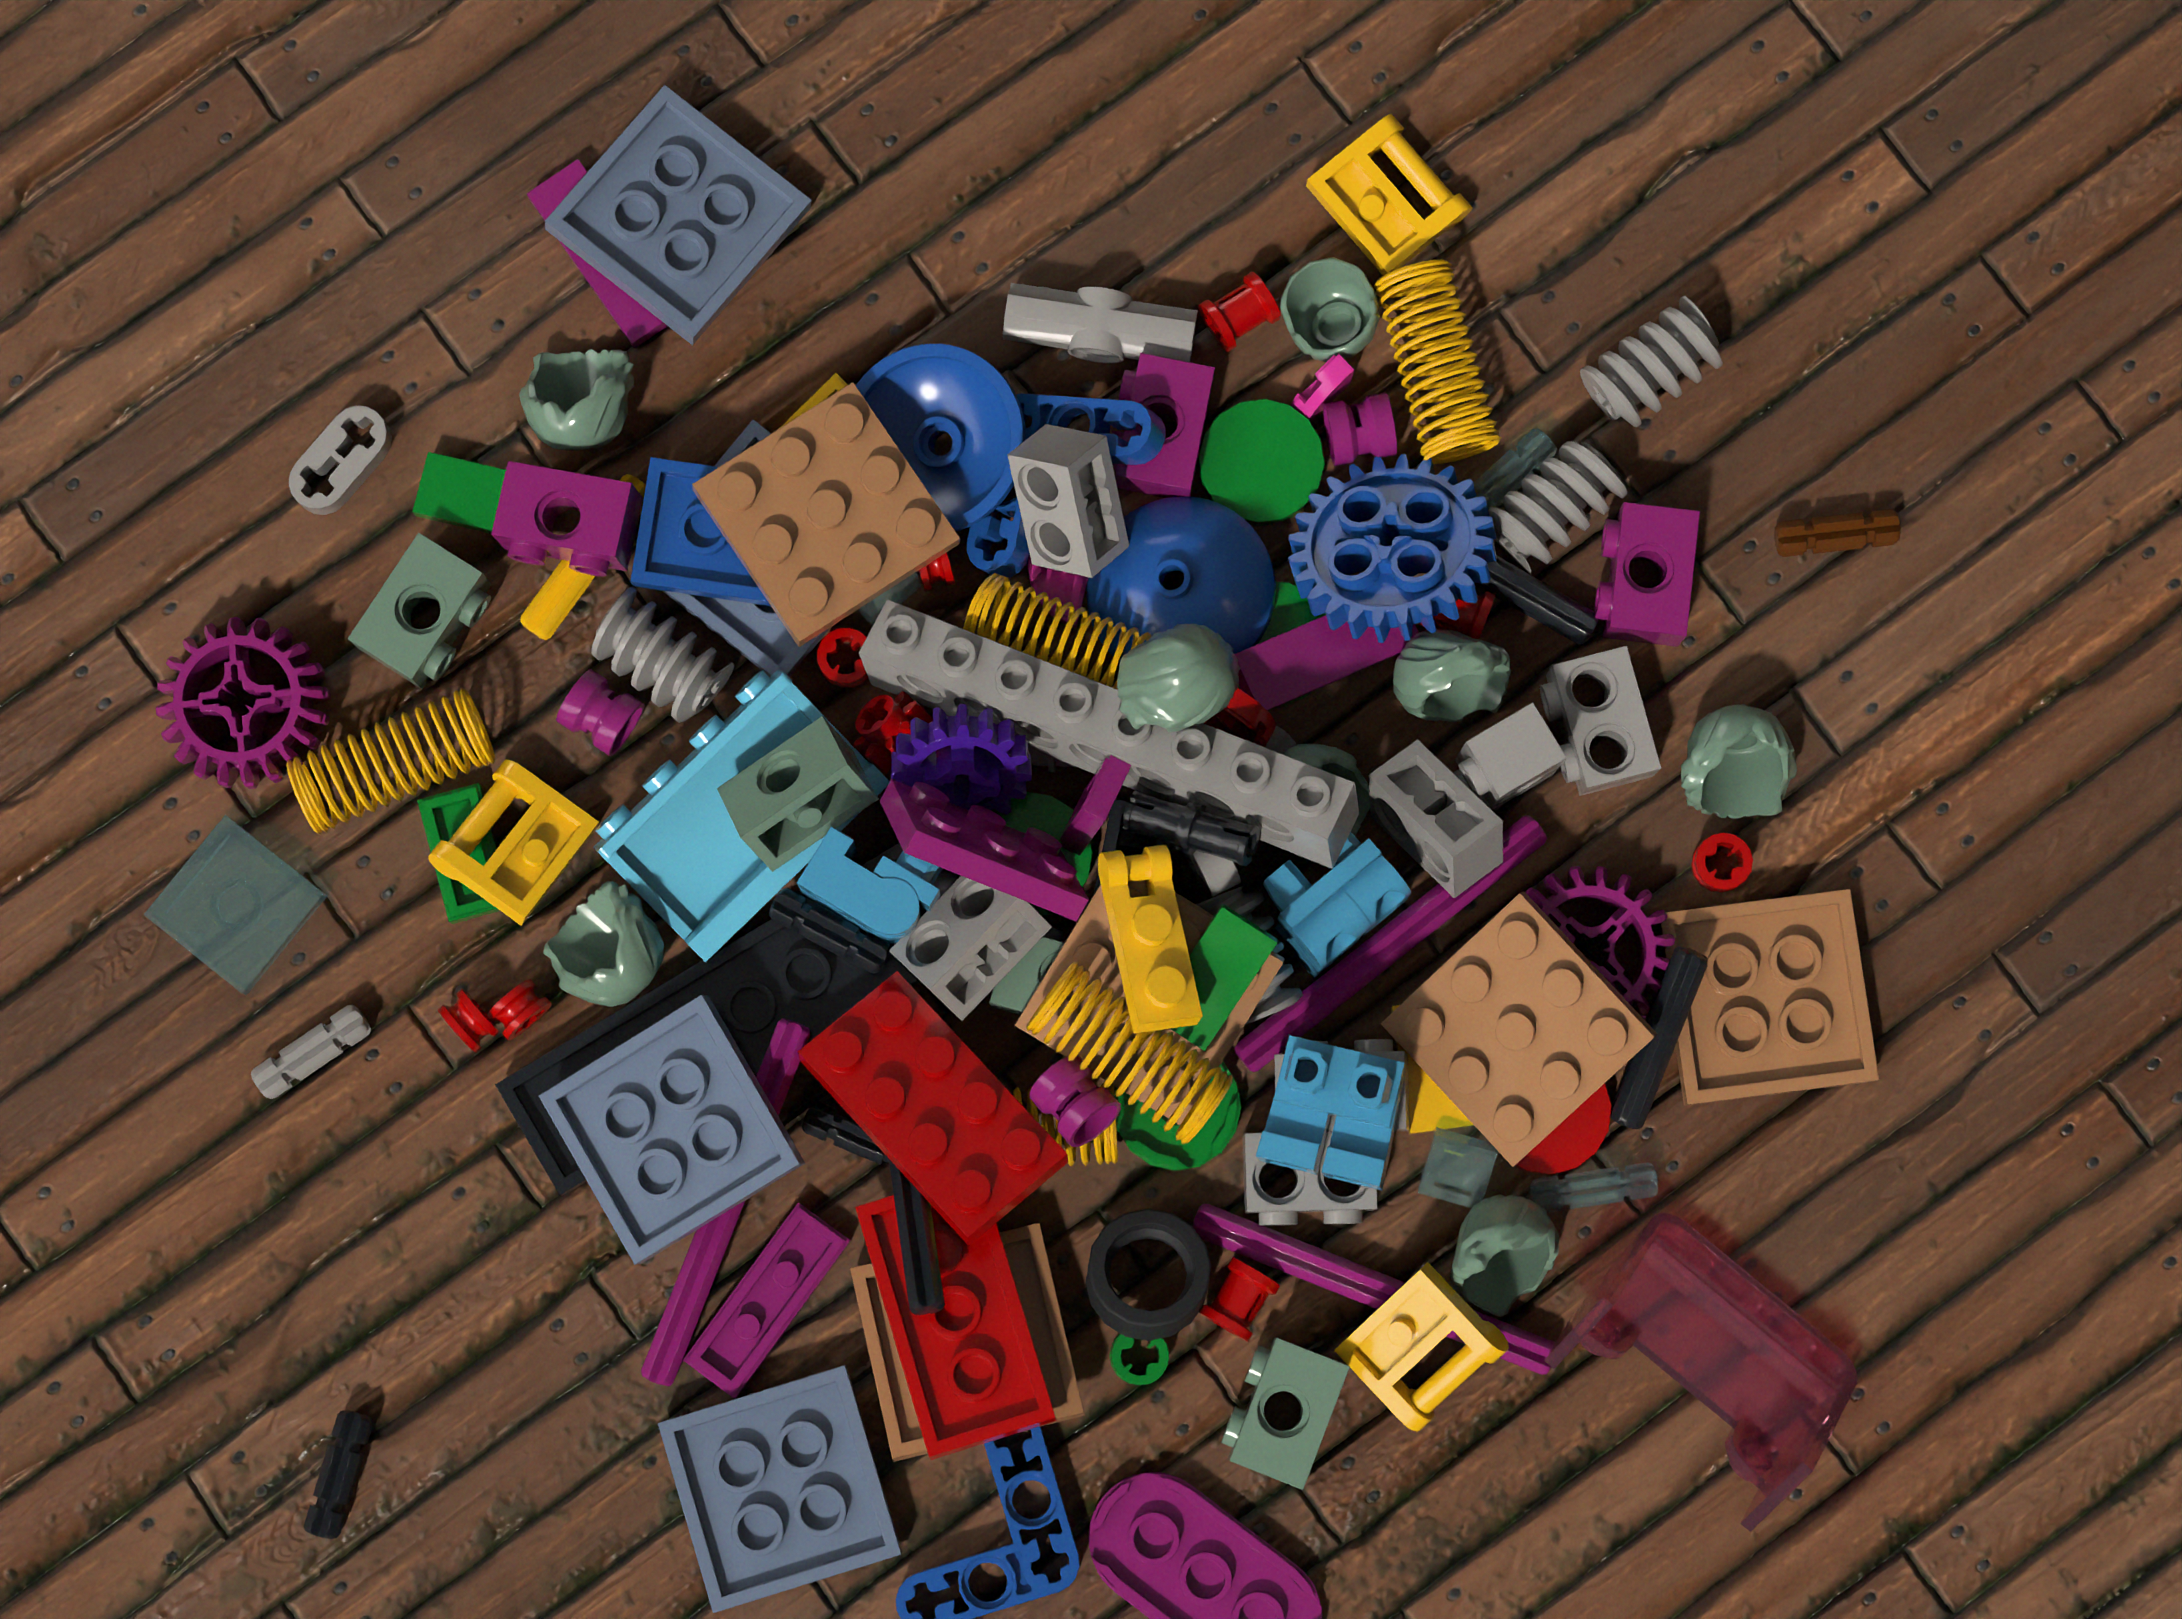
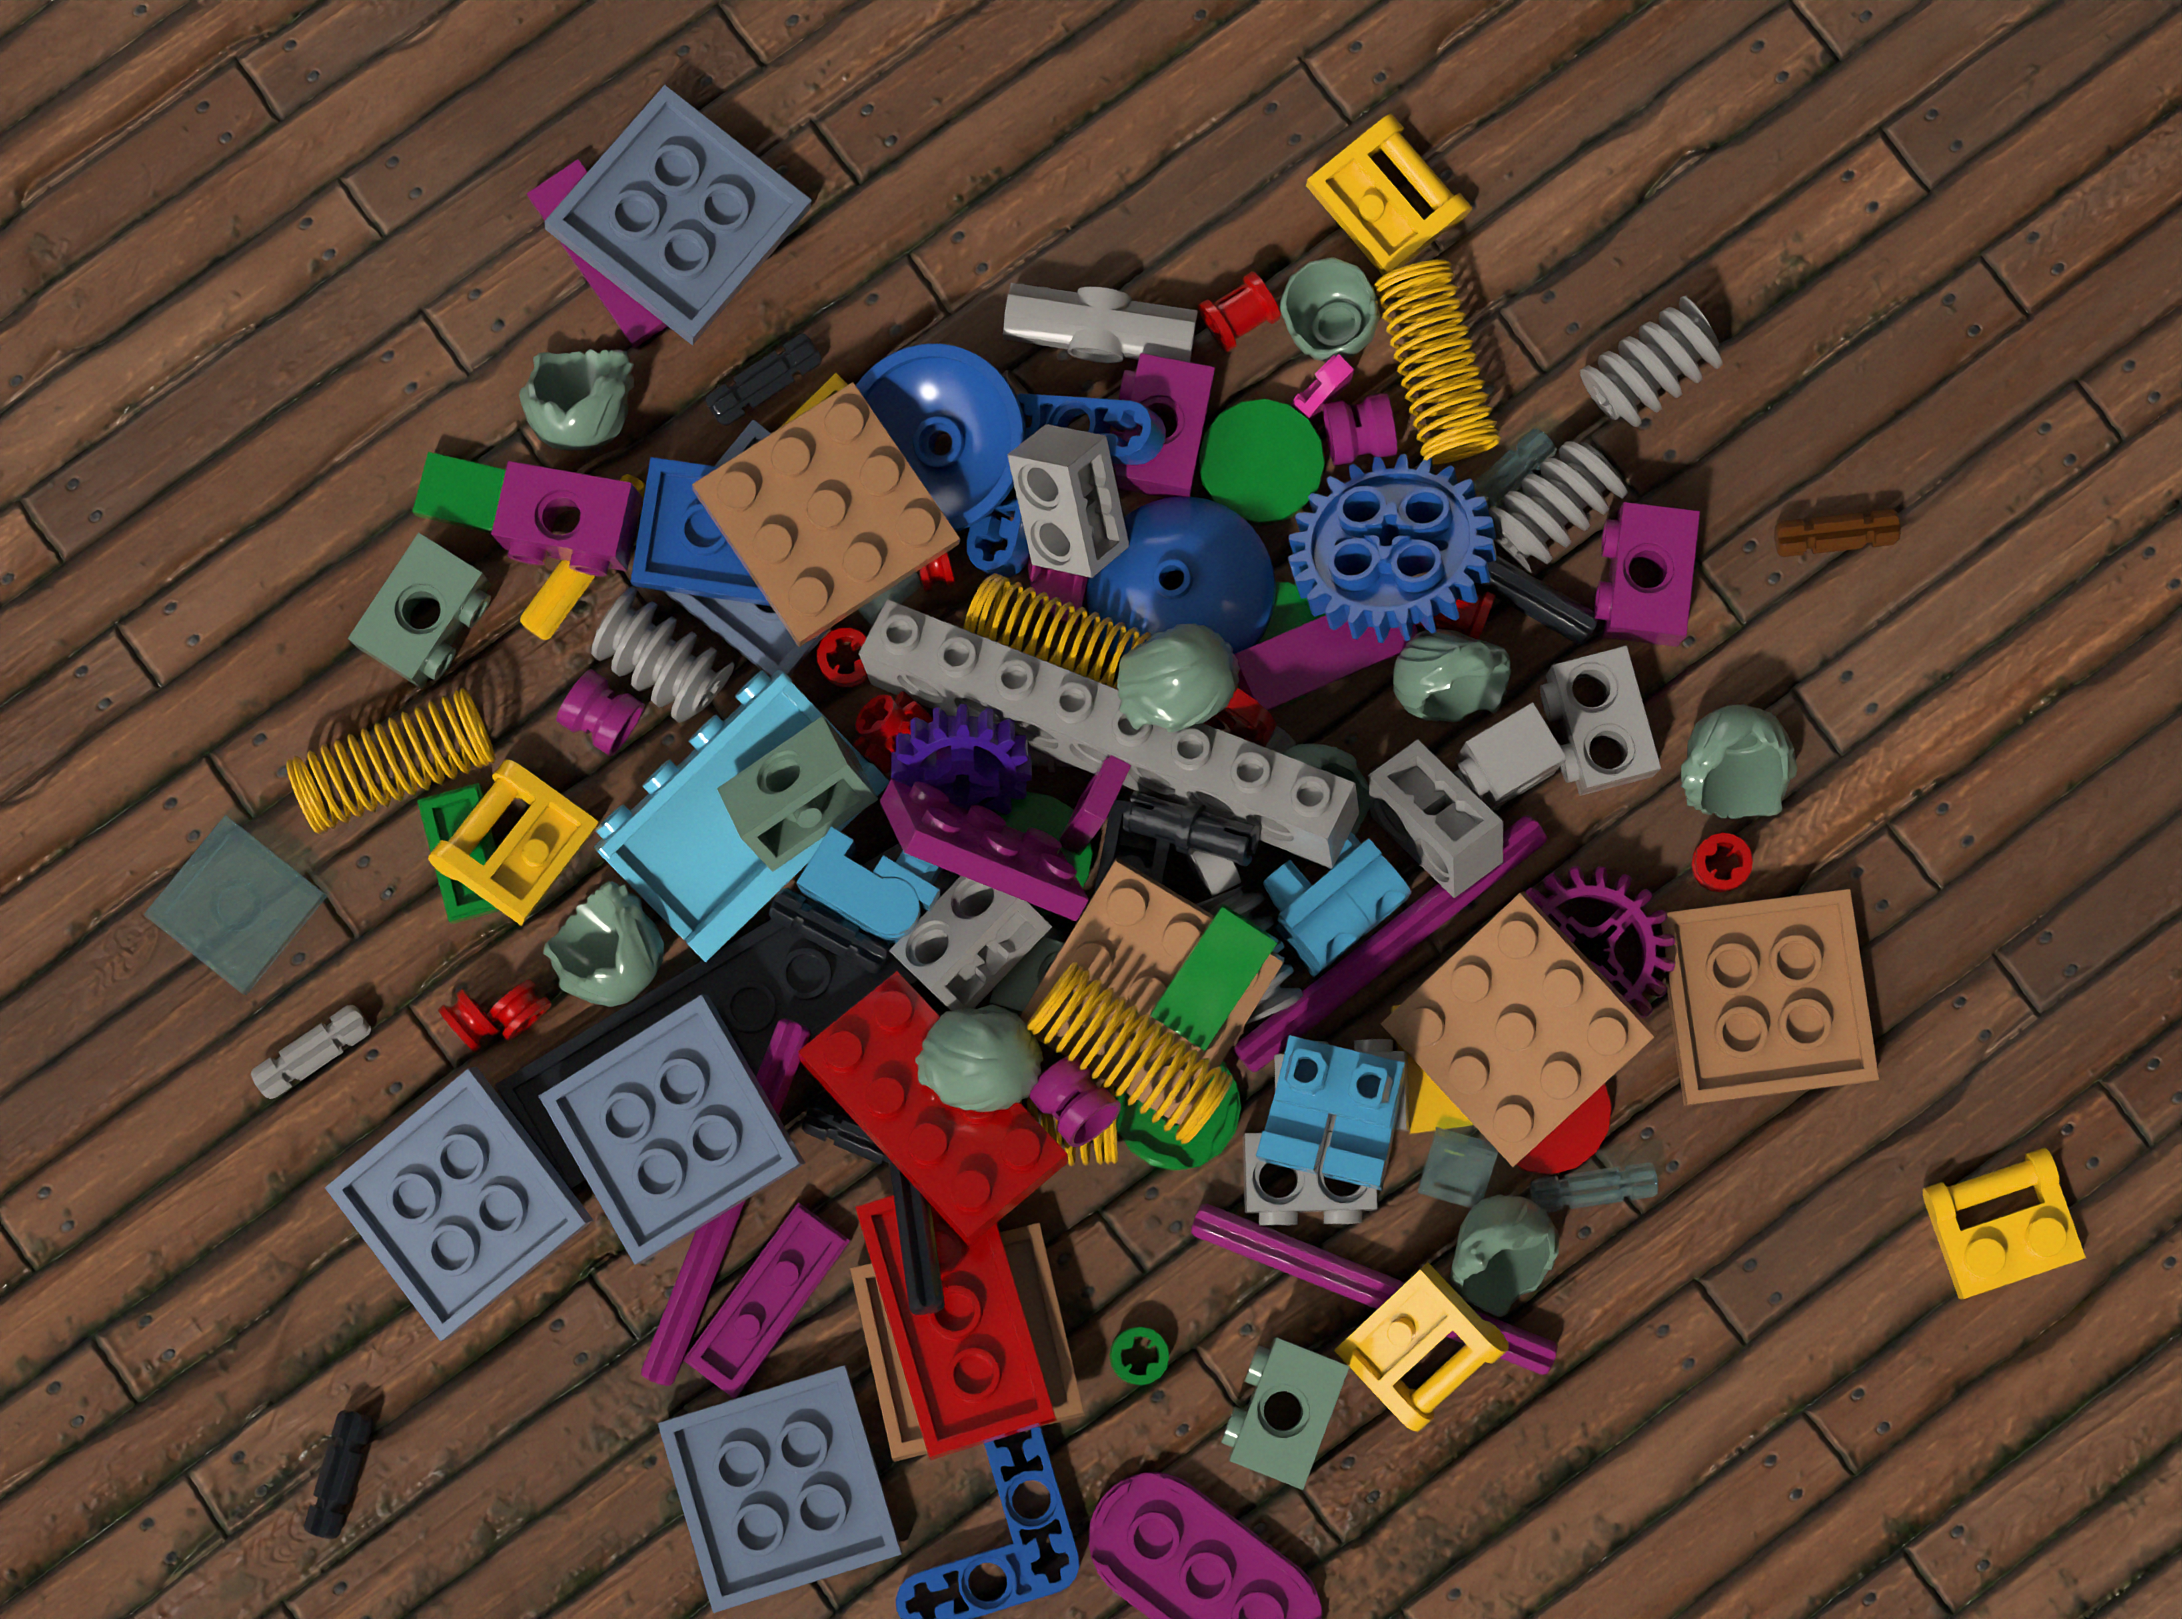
magenta gear [155,617,331,789] -> none
light grey beam [289,406,392,515] -> none
black tyre [1086,1208,1211,1341] -> none
yellow plate [1098,845,1203,1034] -> none
red bush [1198,1257,1280,1343] -> none
clear pink windscreen [1544,1213,1858,1532] -> none
black axle [1611,946,1708,1129] -> none
none -> sand blue plate [325,1067,593,1341]
none -> black axle [705,333,822,426]
none -> sand green hair [915,1005,1043,1112]
none -> yellow plate [1922,1148,2086,1299]

